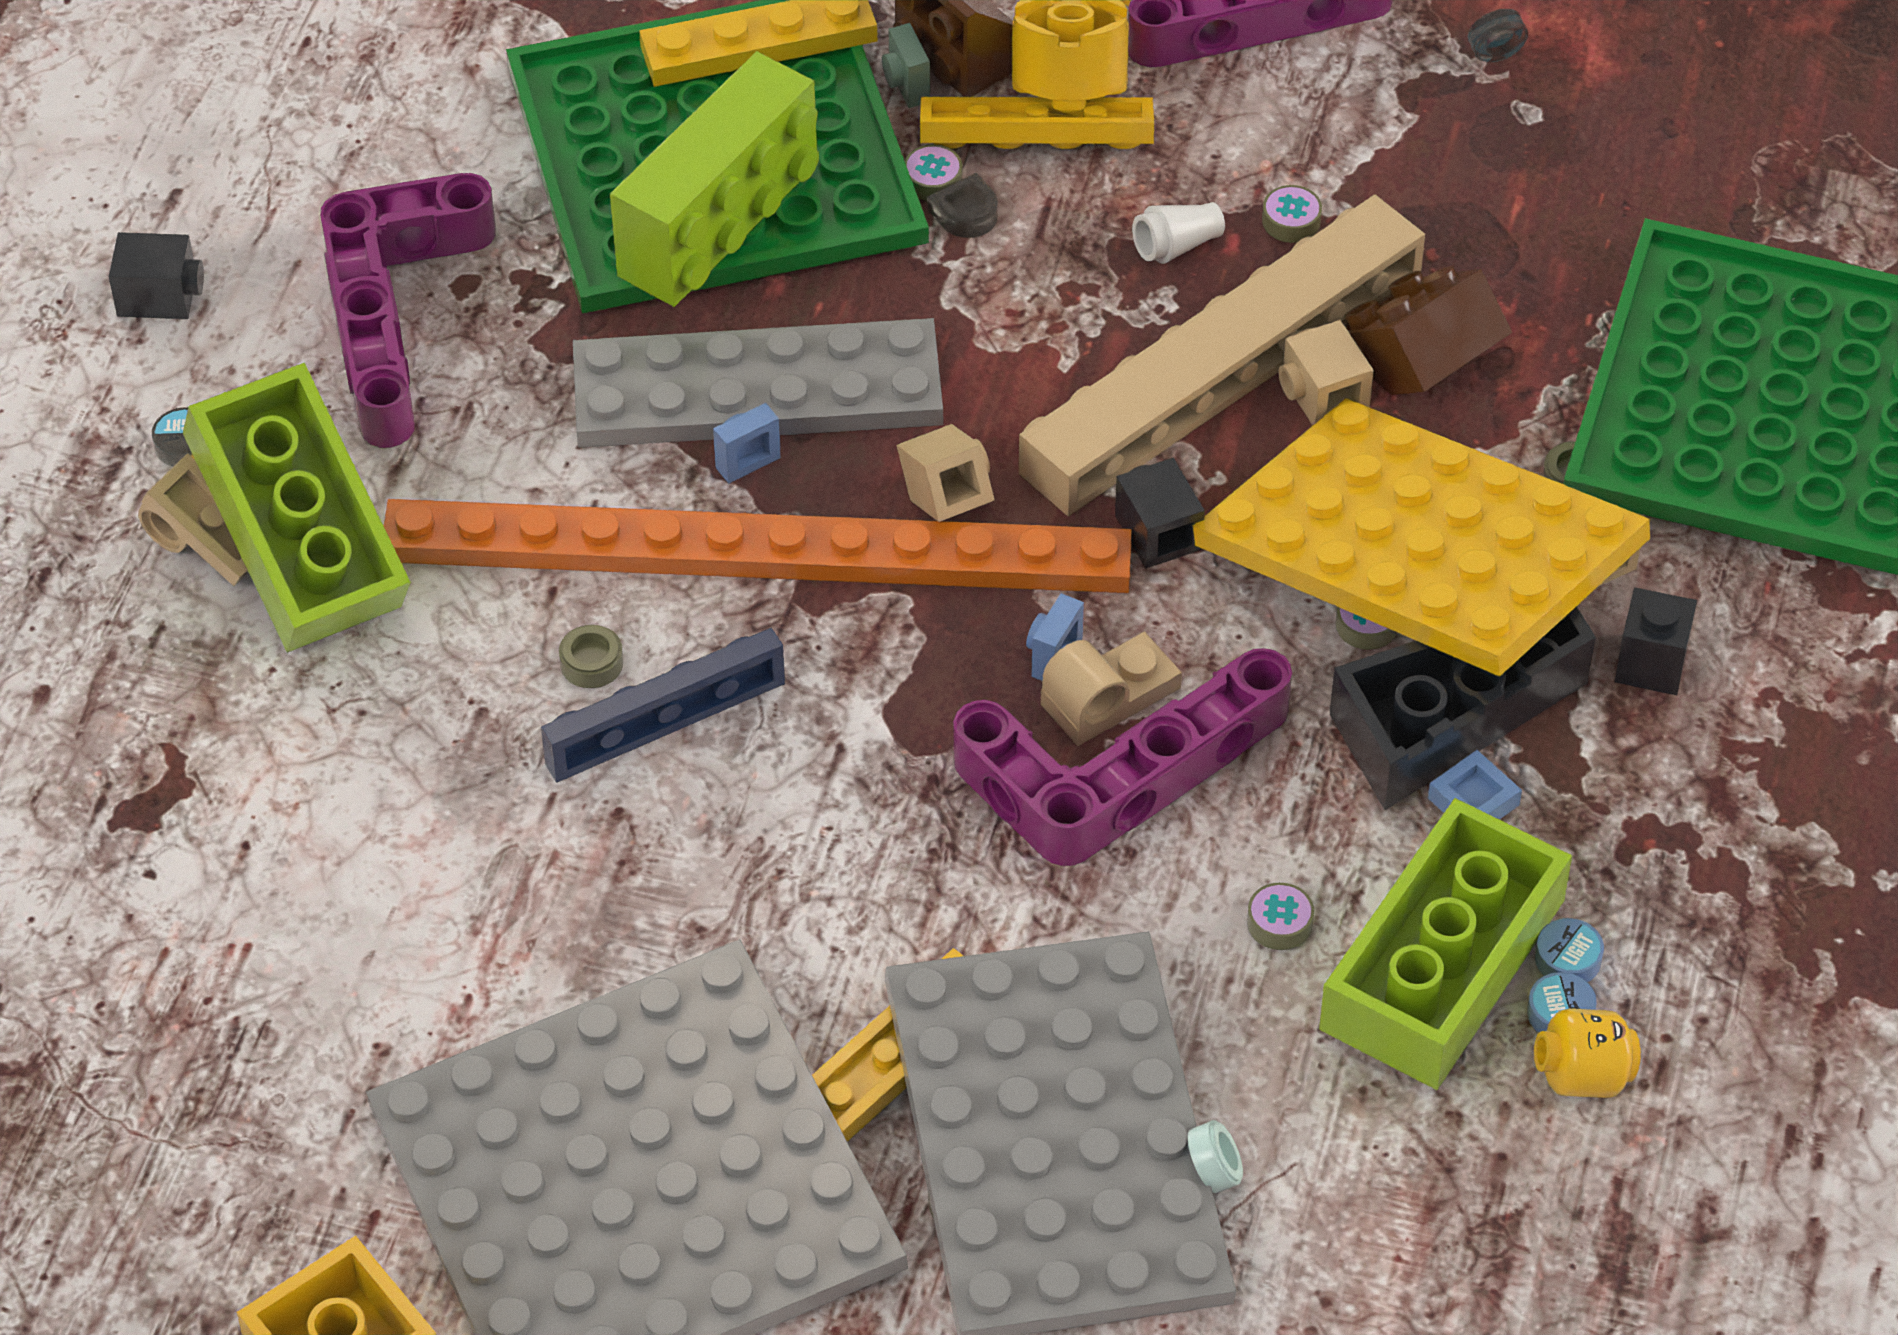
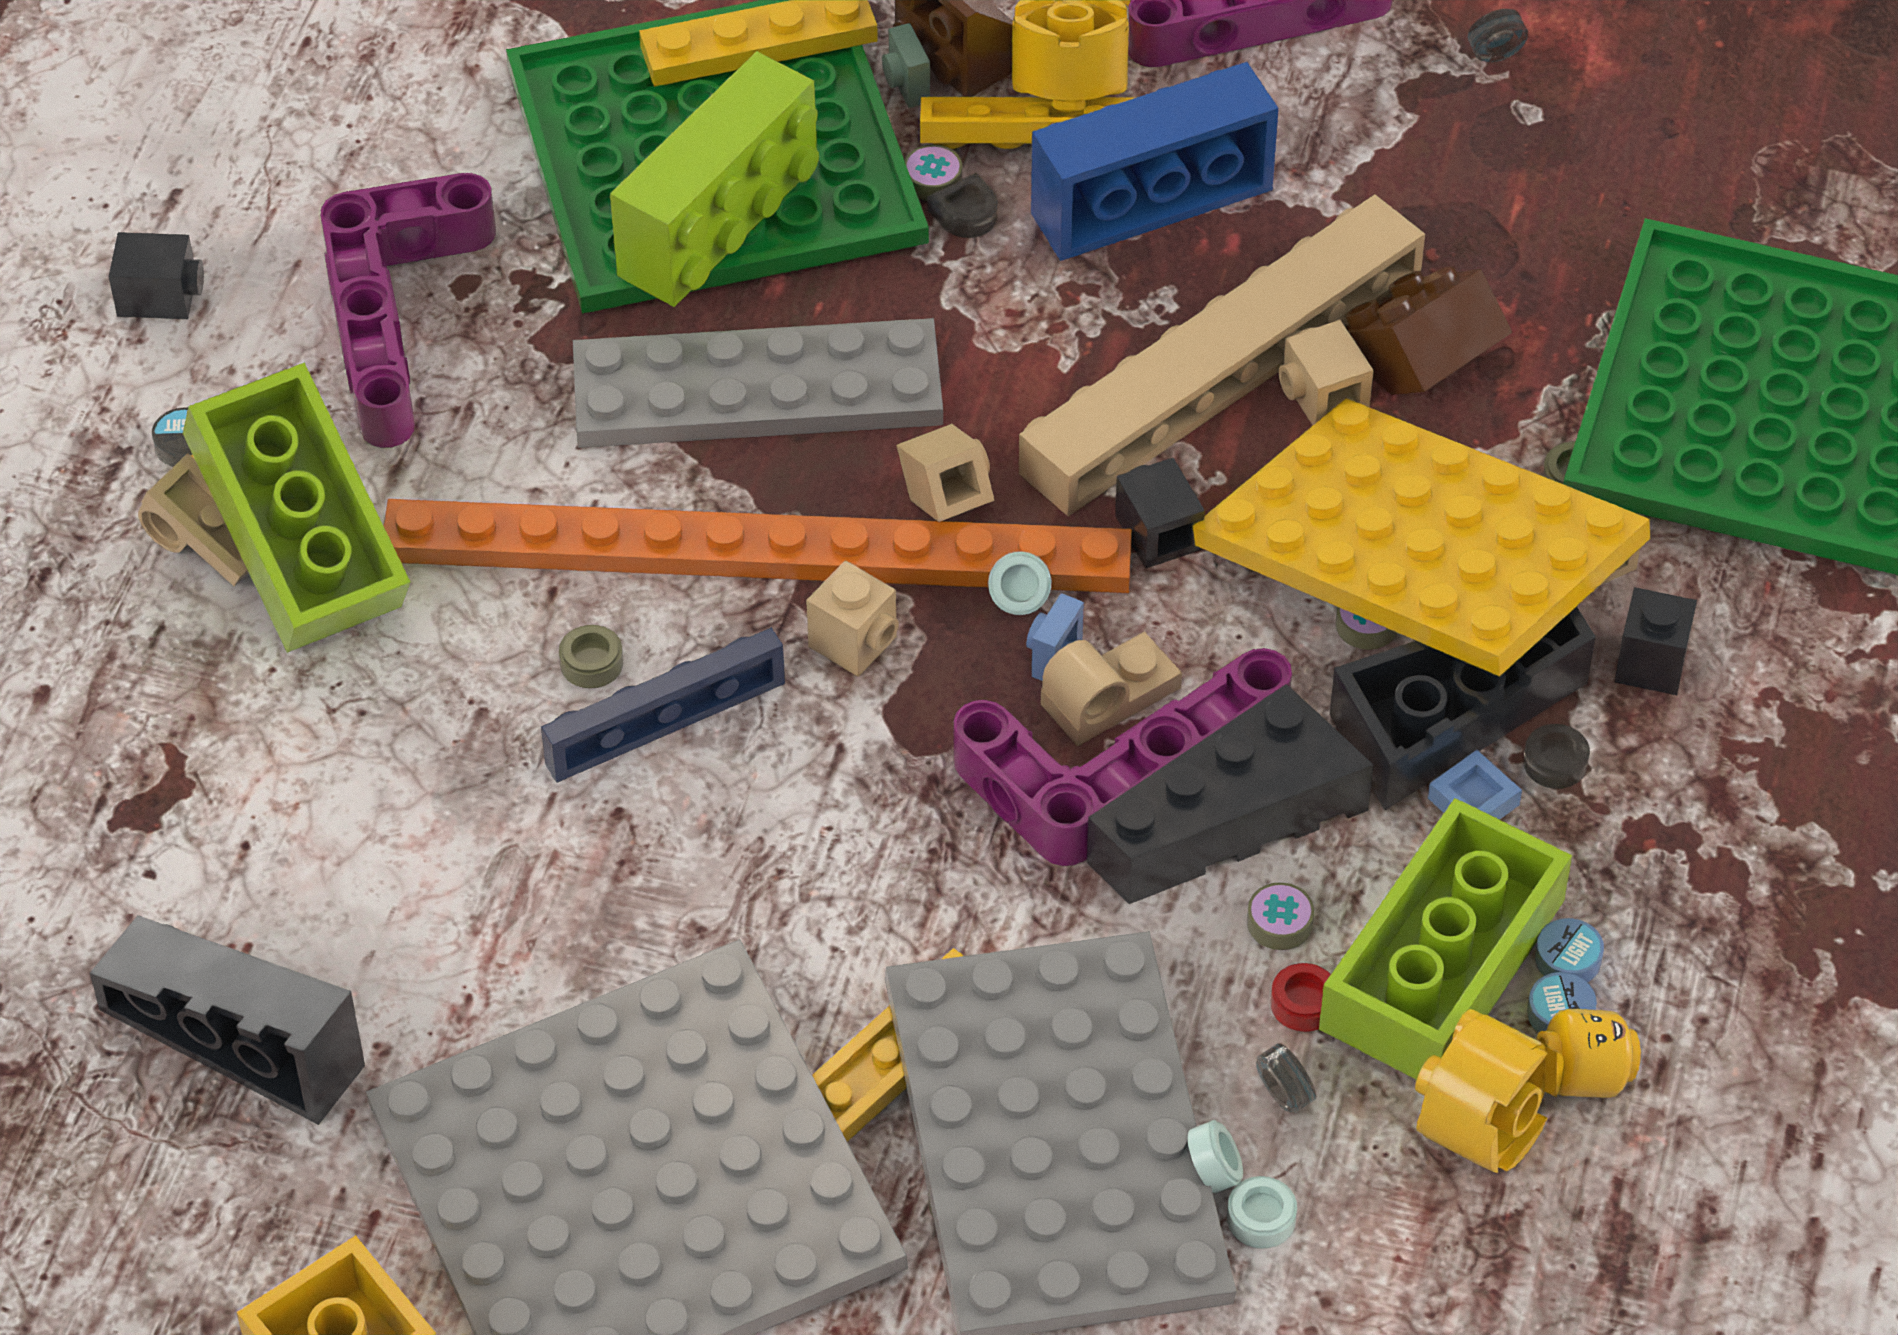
medium blue plate [713,403,781,484] -> none
white cone [1132,202,1225,264] -> none
tile [1262,185,1322,243] -> none
none -> black wedge [90,915,365,1125]
none -> tan brick [806,560,899,677]
none -> light aqua tile [988,551,1052,615]
none -> blue brick [1031,62,1279,261]
none -> black wedge [1087,684,1374,904]
none -> light aqua tile [1227,1176,1297,1248]
none -> clear smoke tile [1256,1043,1317,1113]
none -> red tile [1270,963,1331,1032]
none -> yellow brick [1415,1009,1564,1173]
none -> clear smoke tile [1523,724,1590,789]

